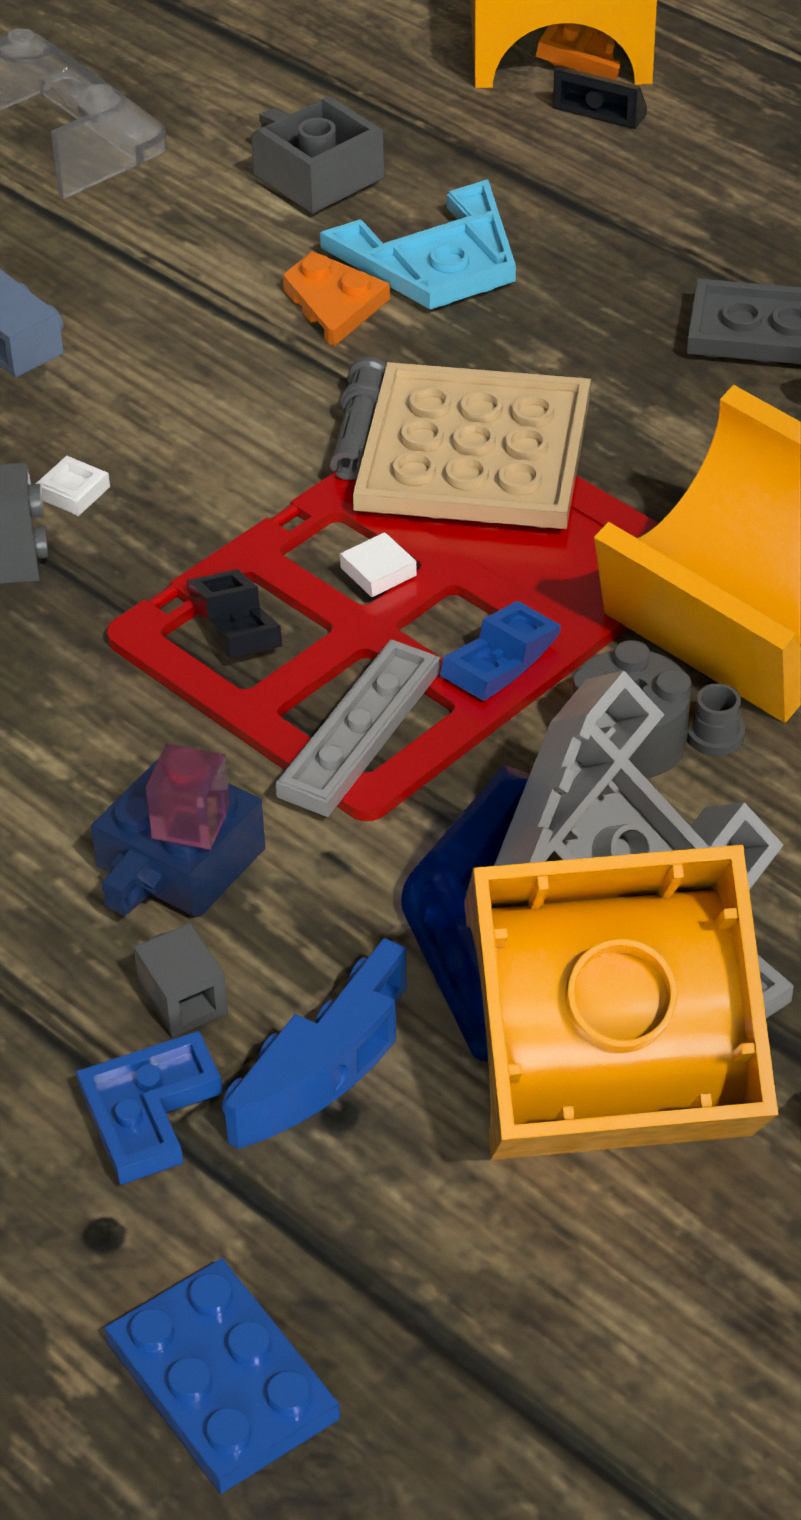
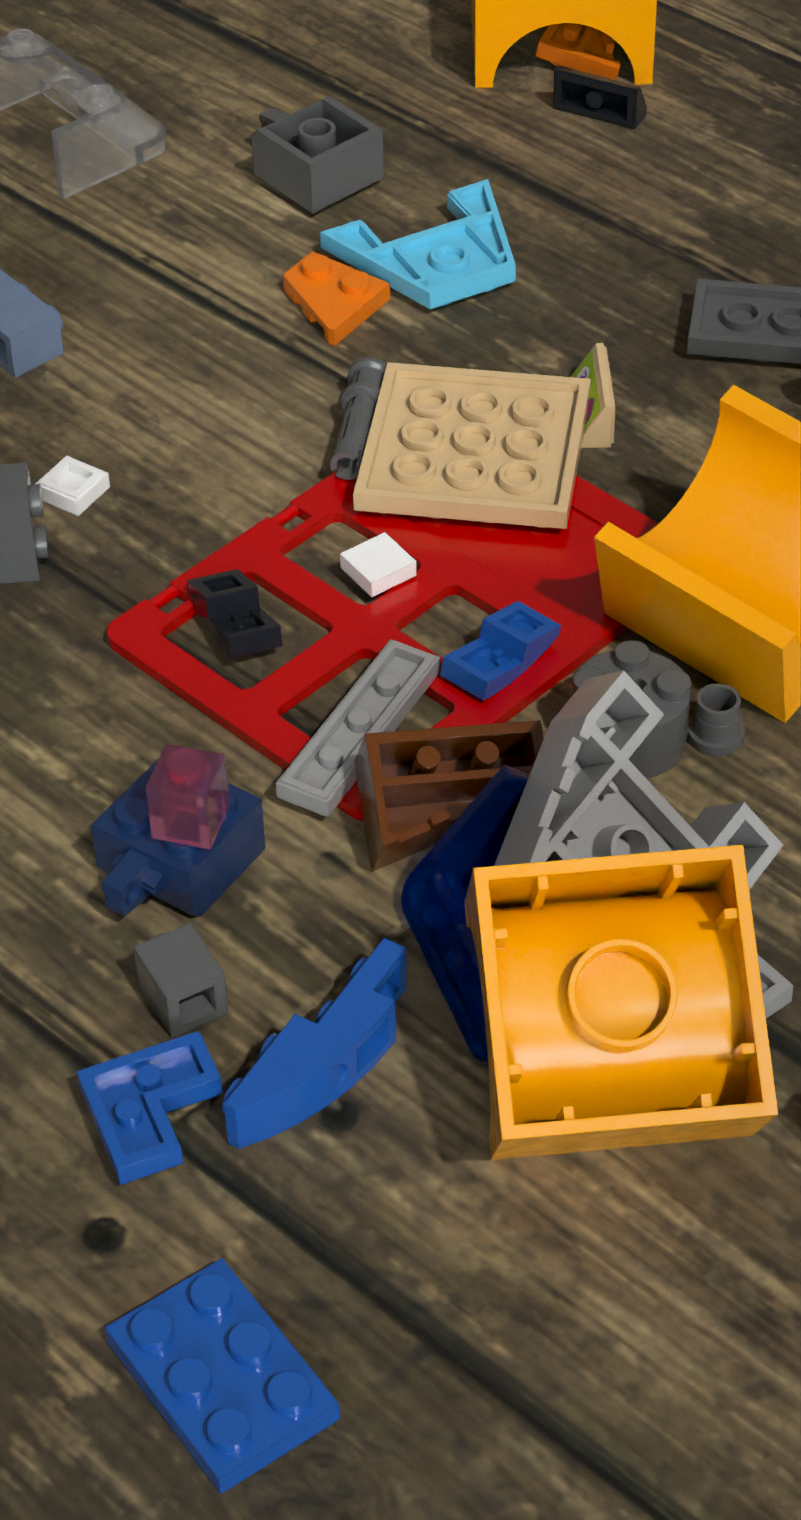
none -> reddish brown wedge [354,720,544,872]
none -> tan slope [570,343,615,449]

